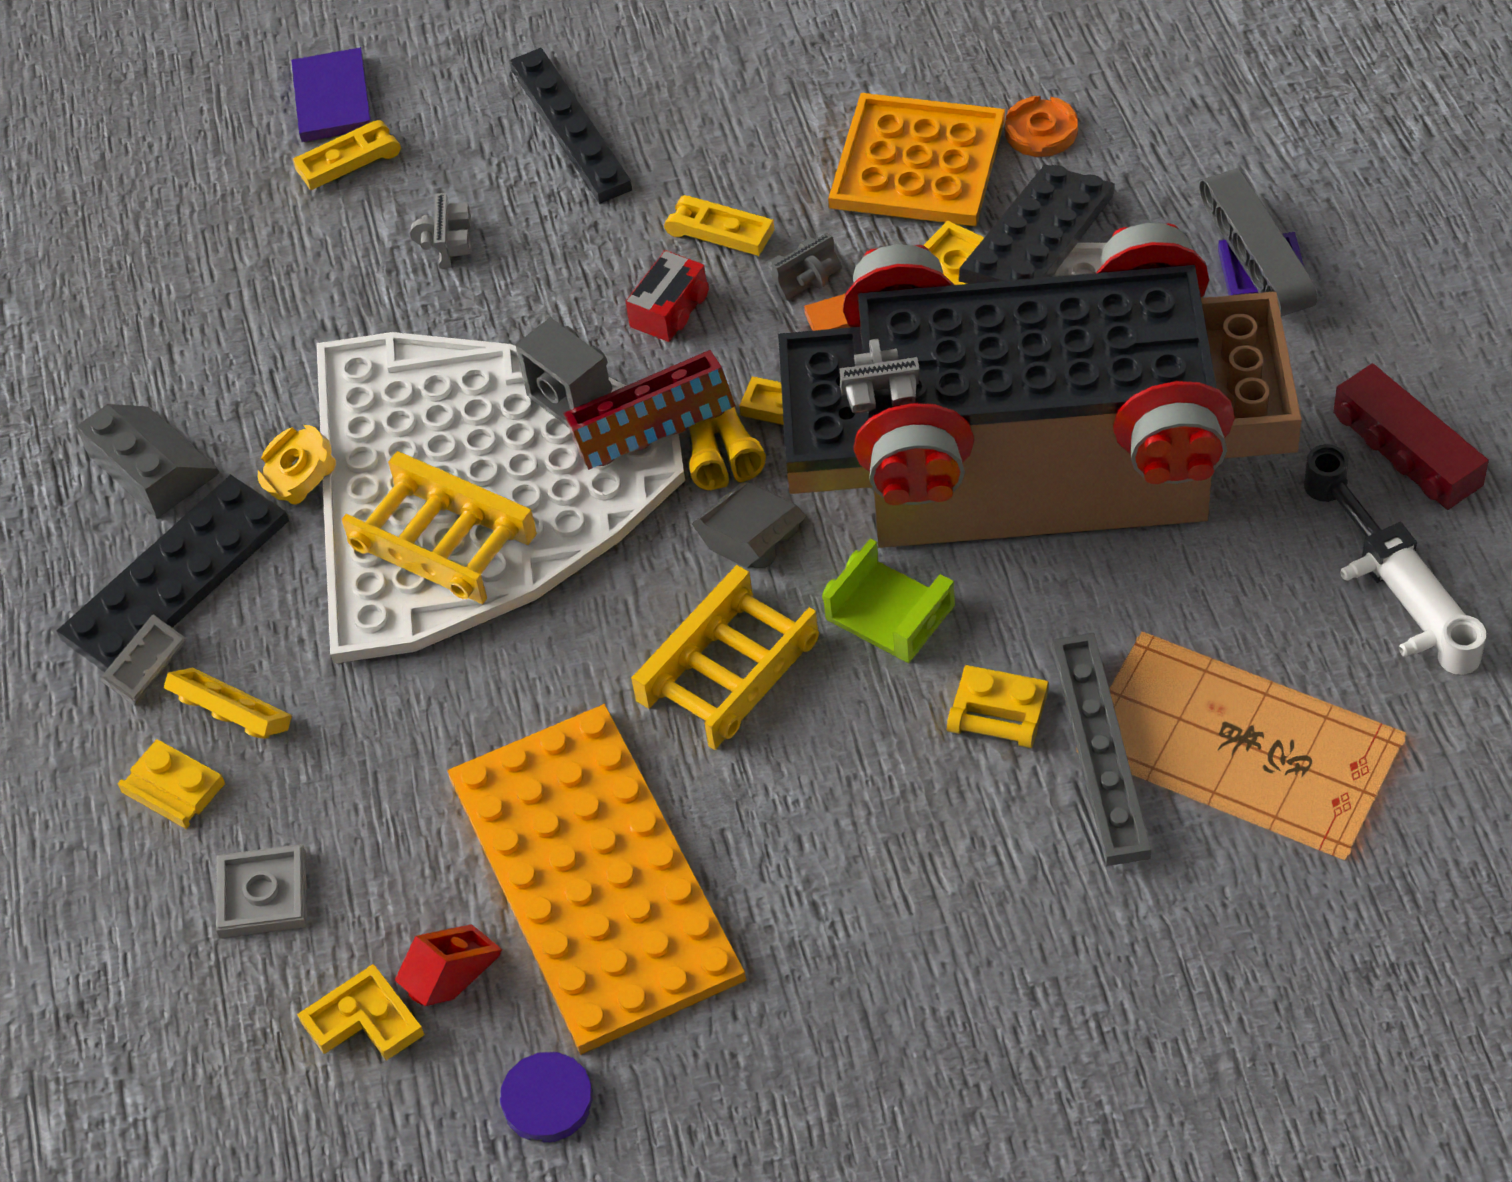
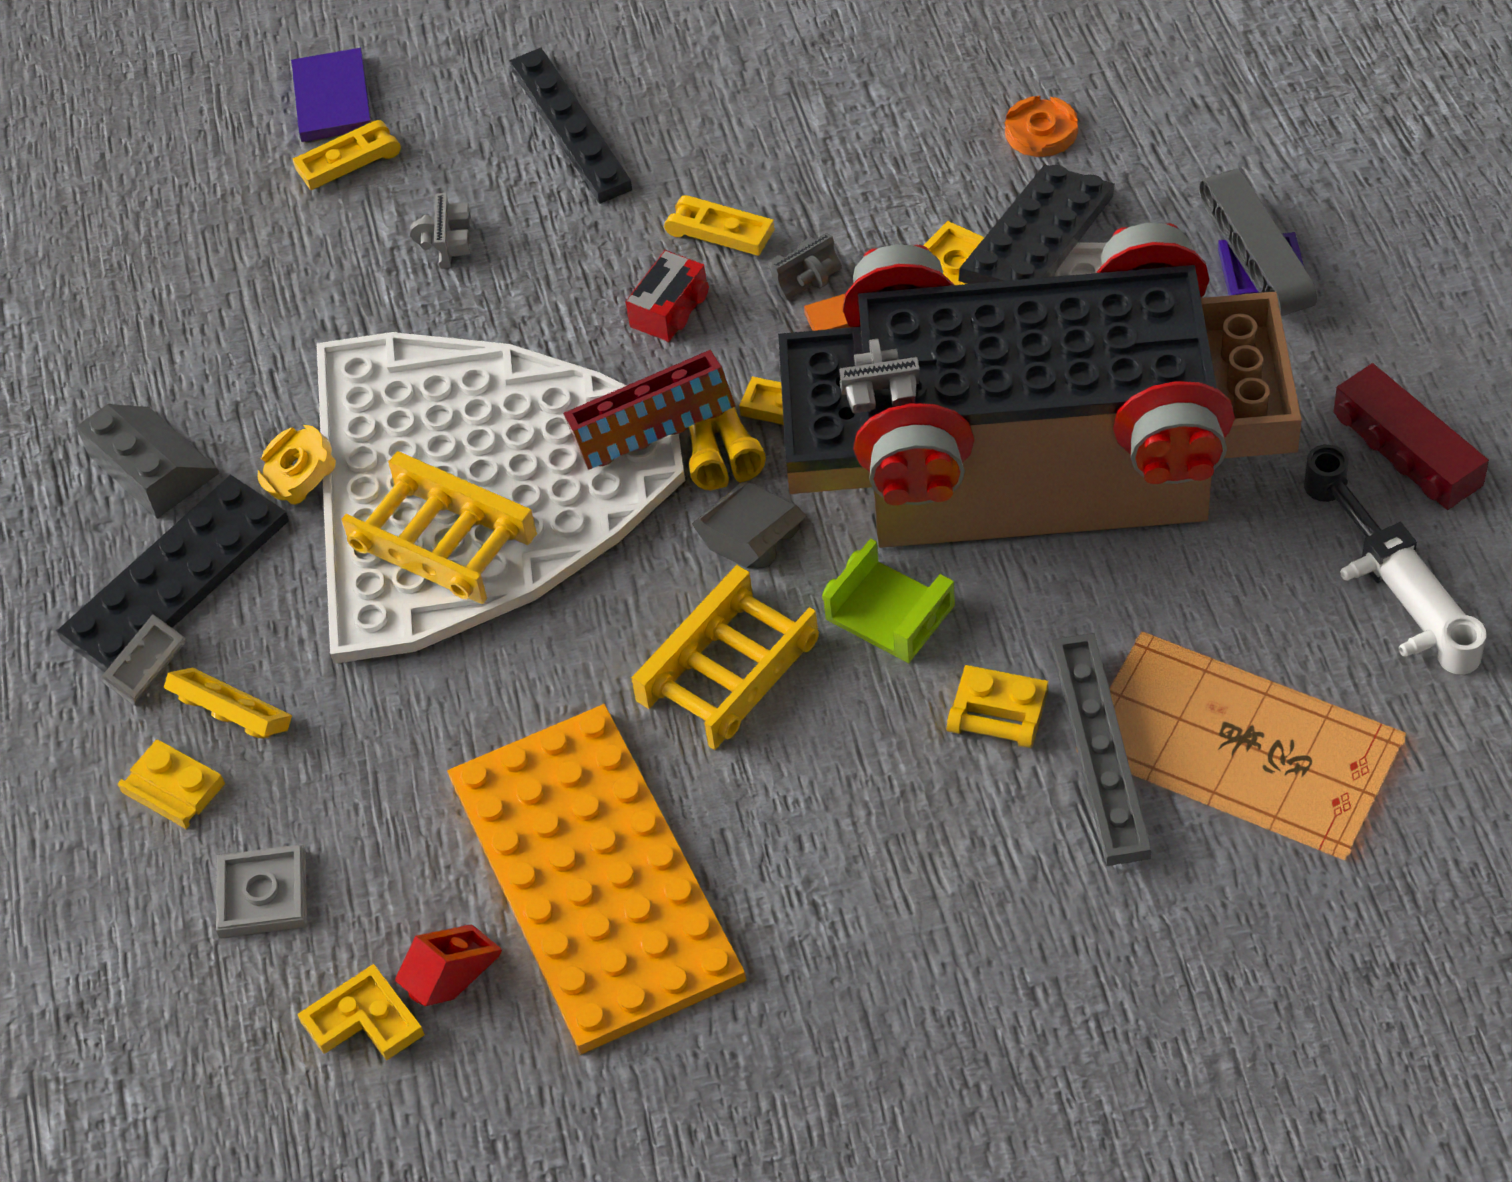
dark purple tile [500,1052,593,1142] -> none
dark grey brick [515,317,612,428] -> none
light orange plate [828,93,1005,226] -> none

